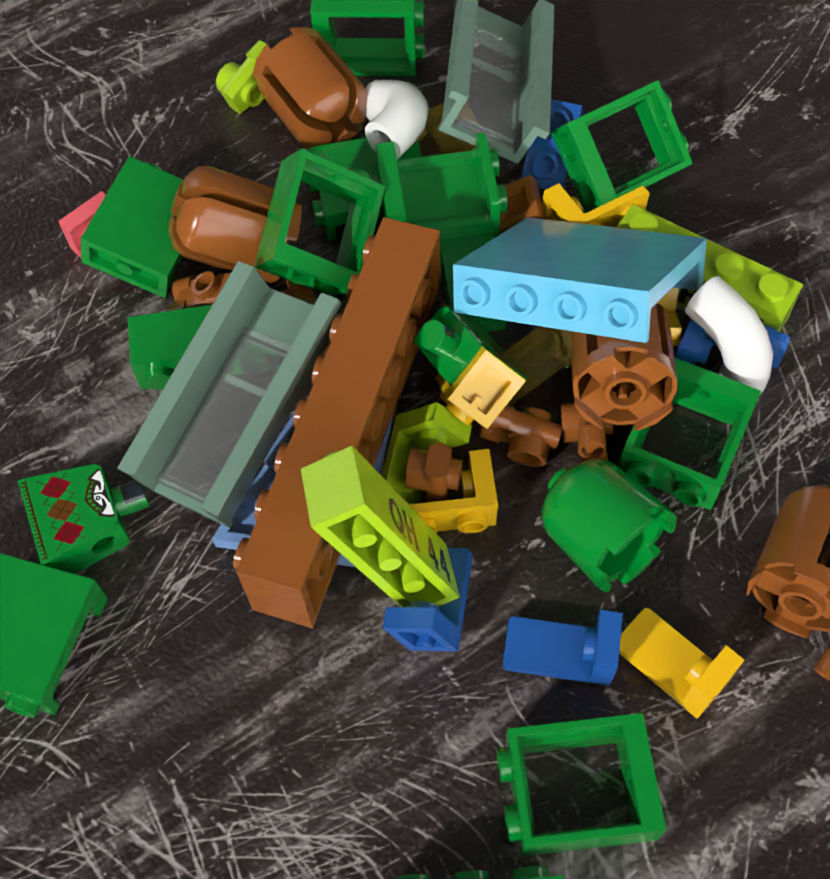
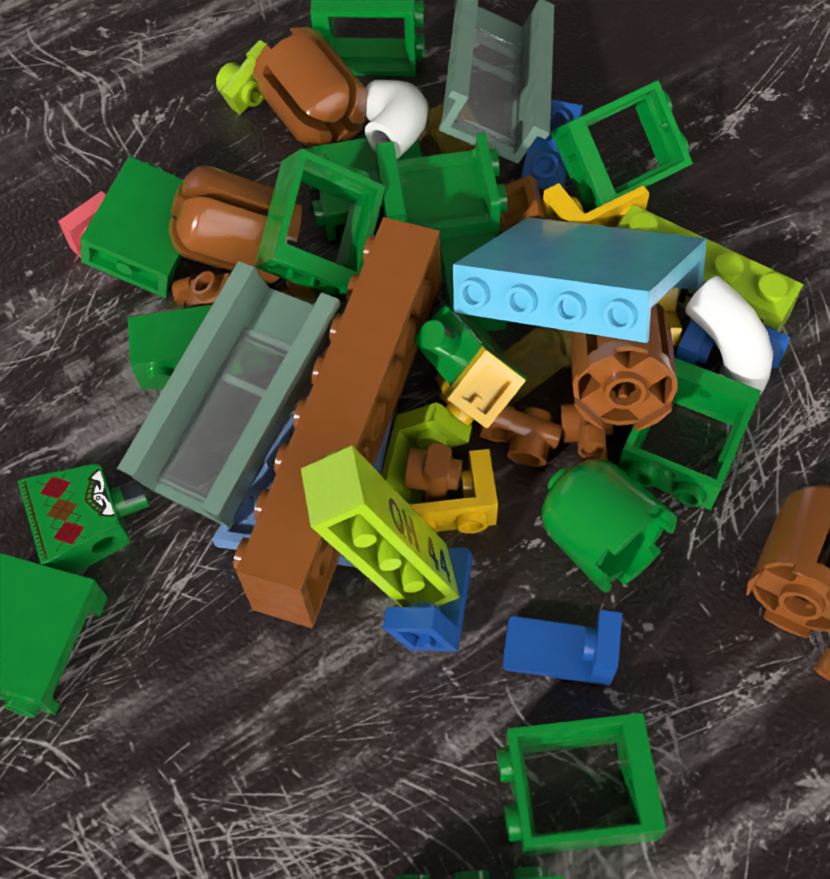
yellow bracket [619,608,745,719] -> none

